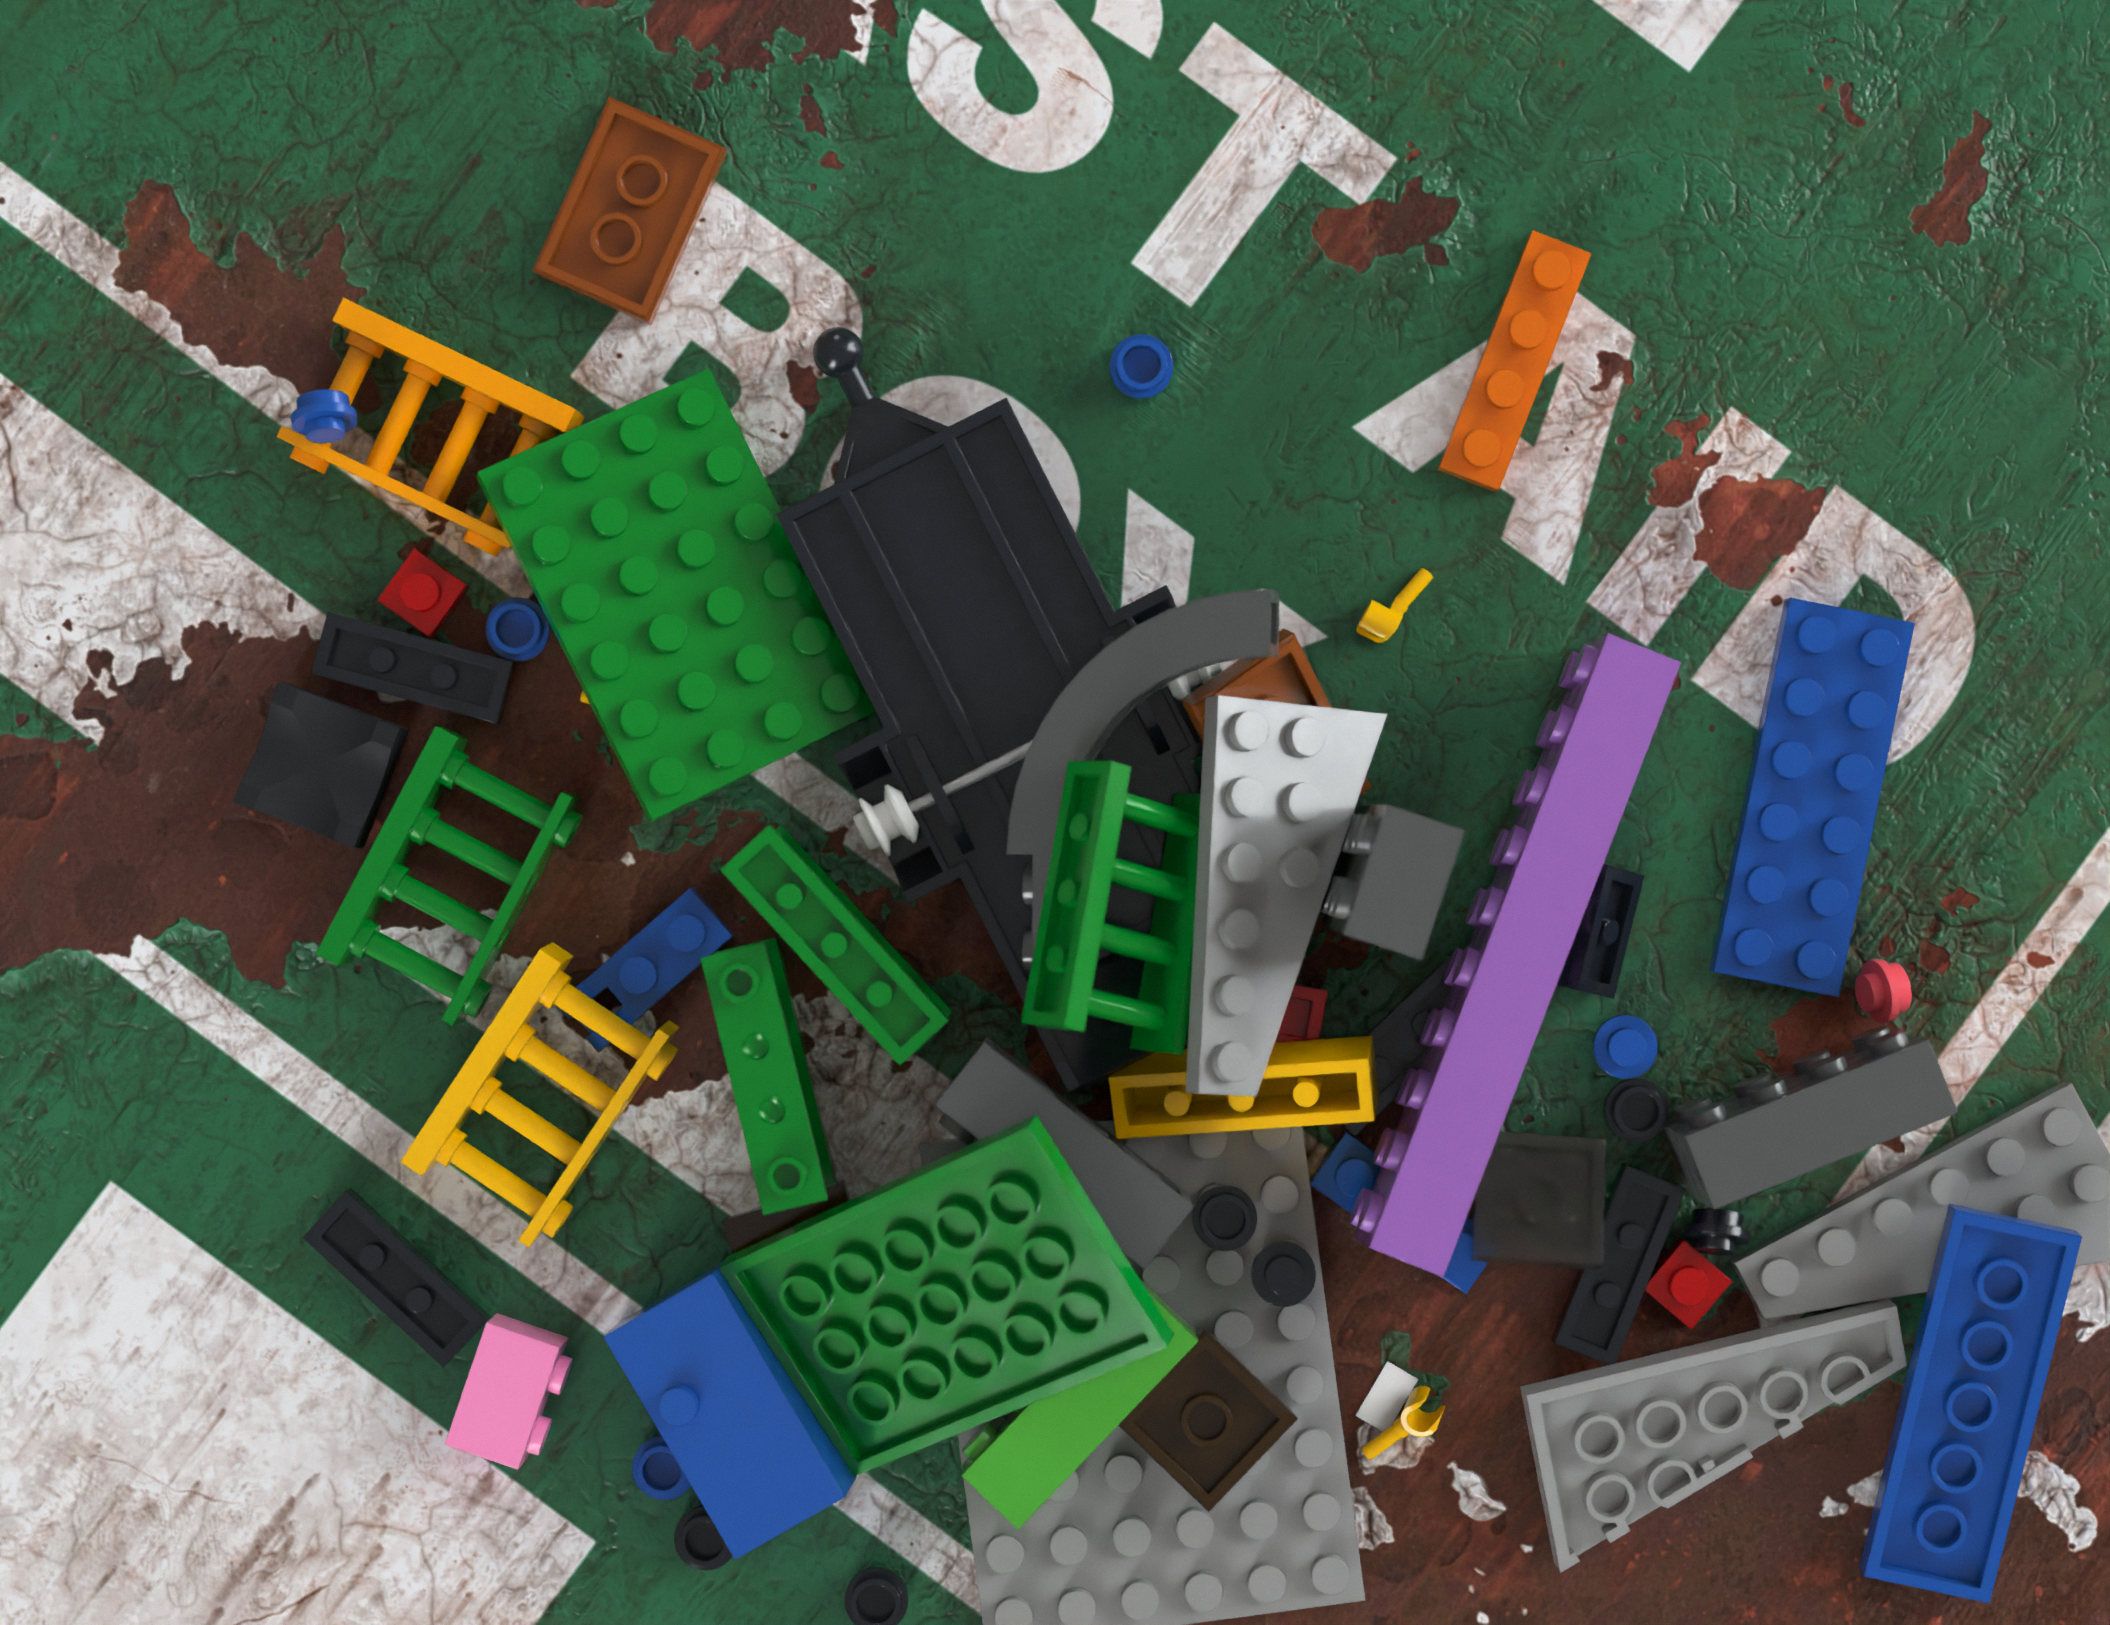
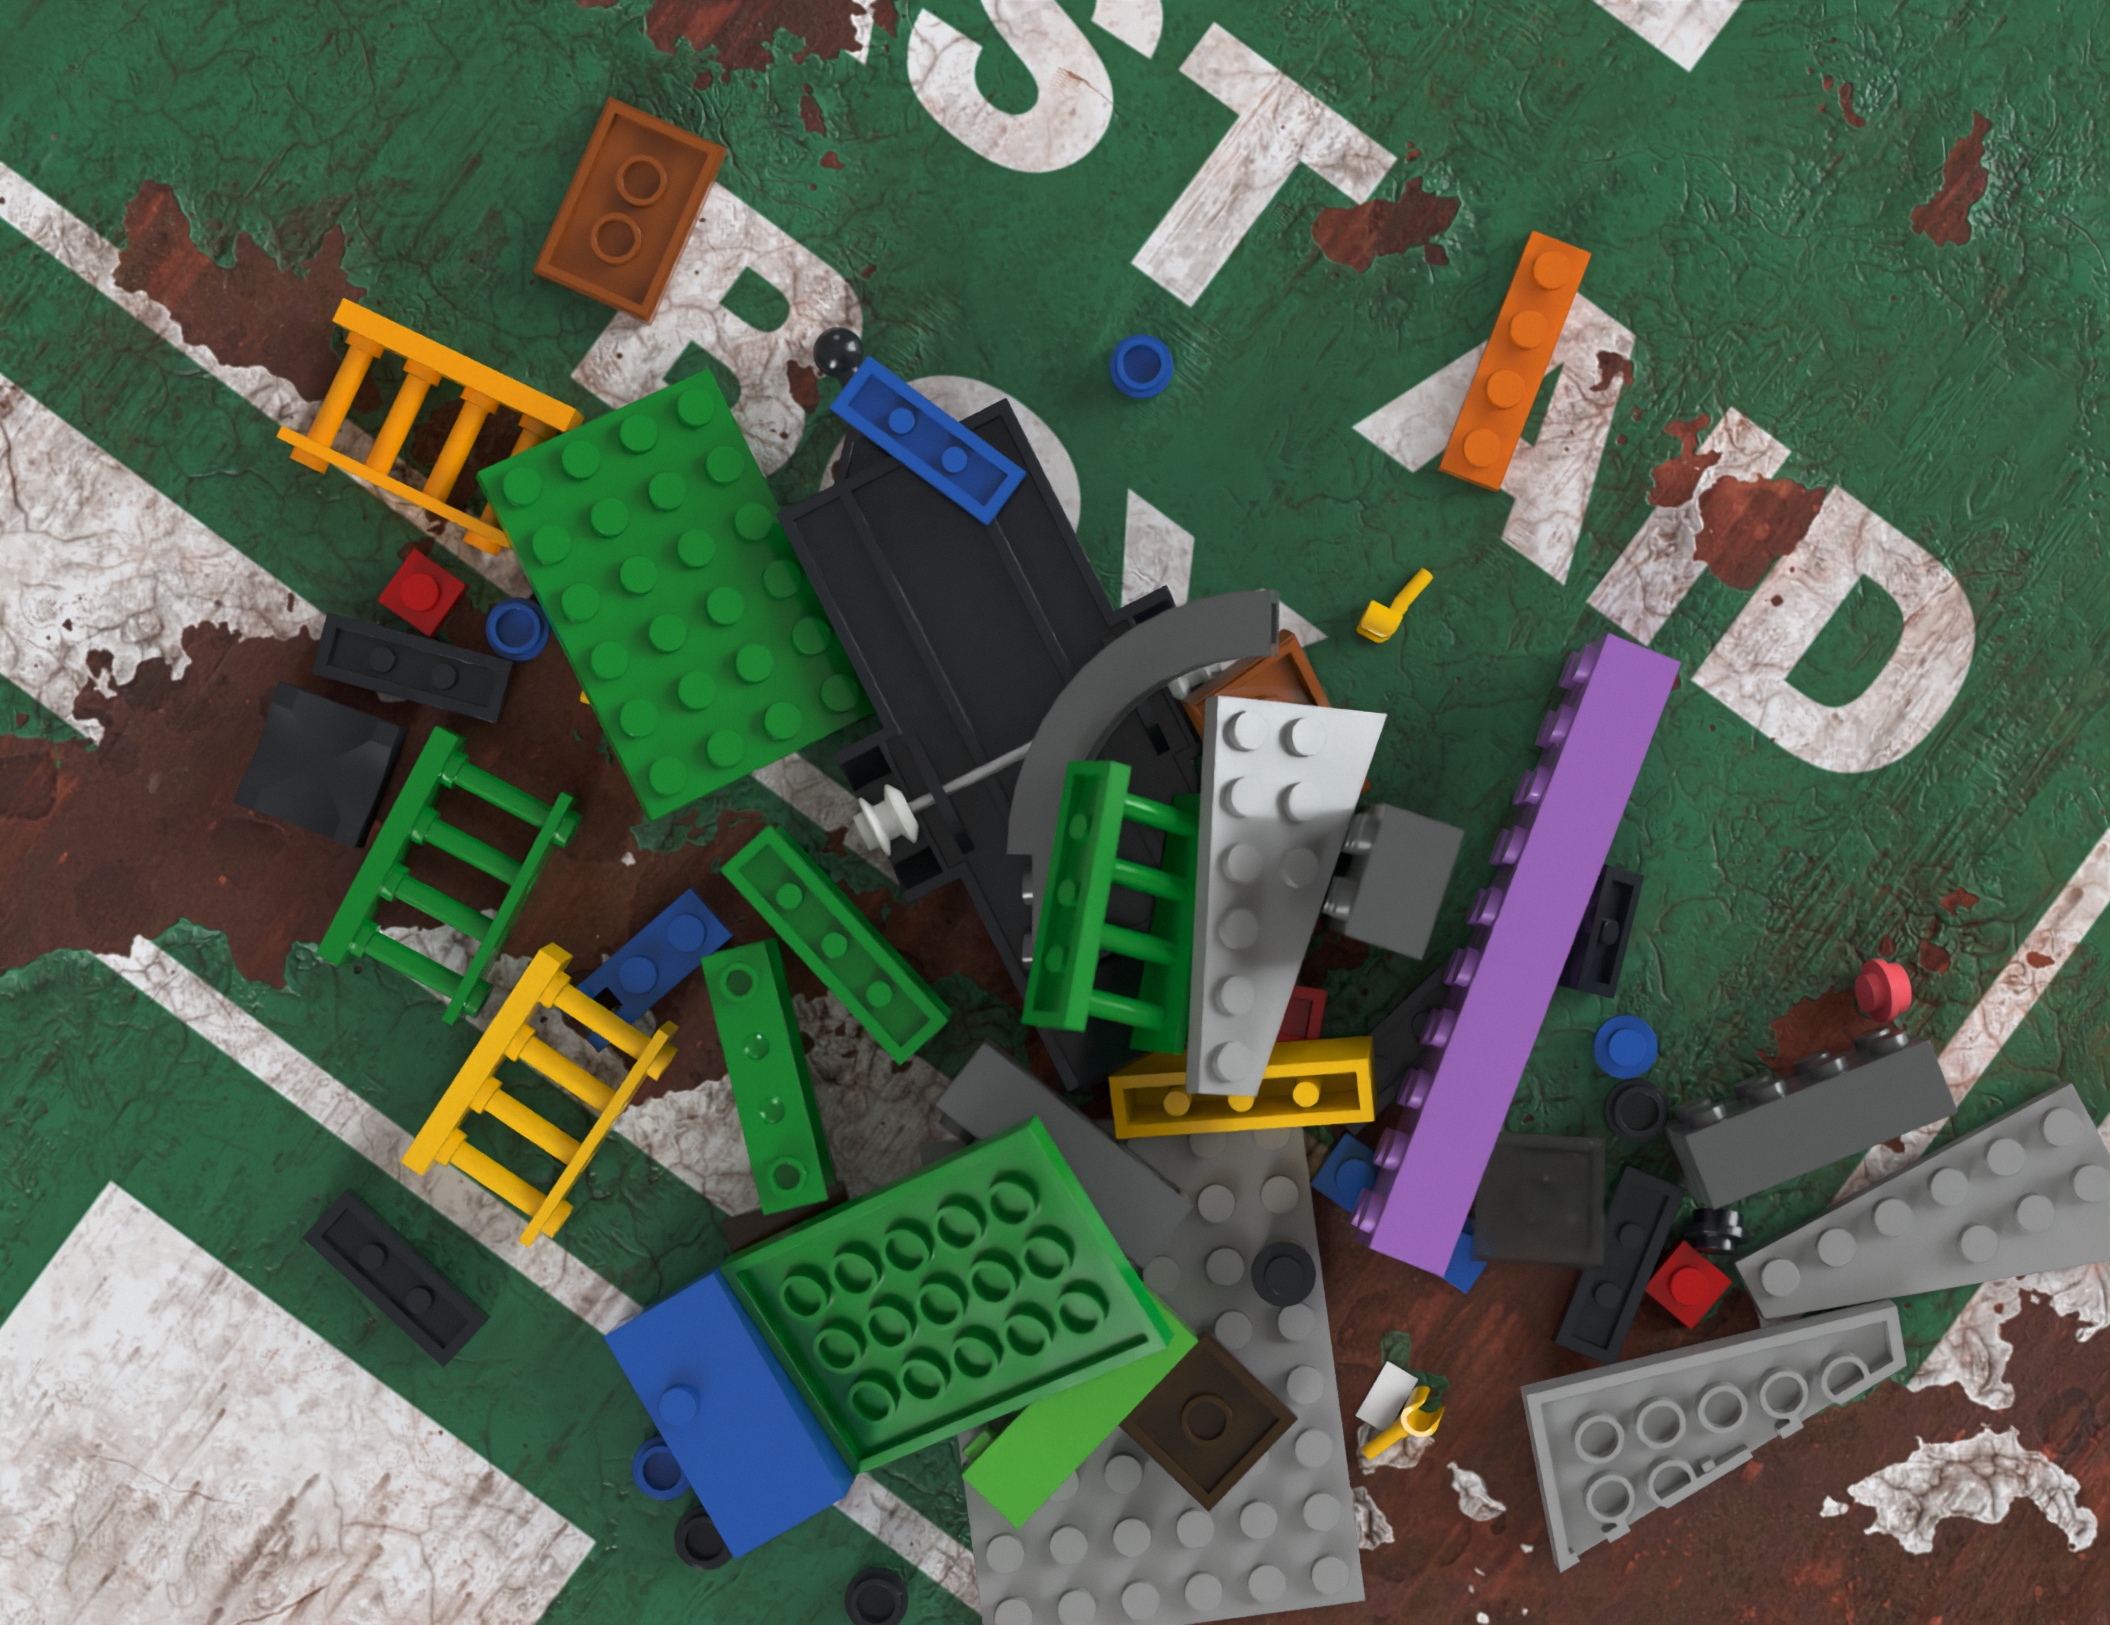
blue plate [291,389,358,443] -> none
bright pink brick [445,1313,573,1470] -> none
black plate [1193,1185,1257,1251] -> none
blue plate [1709,597,1915,997] -> none
blue plate [1859,1204,2082,1603] -> none
none -> blue plate [830,355,1026,527]

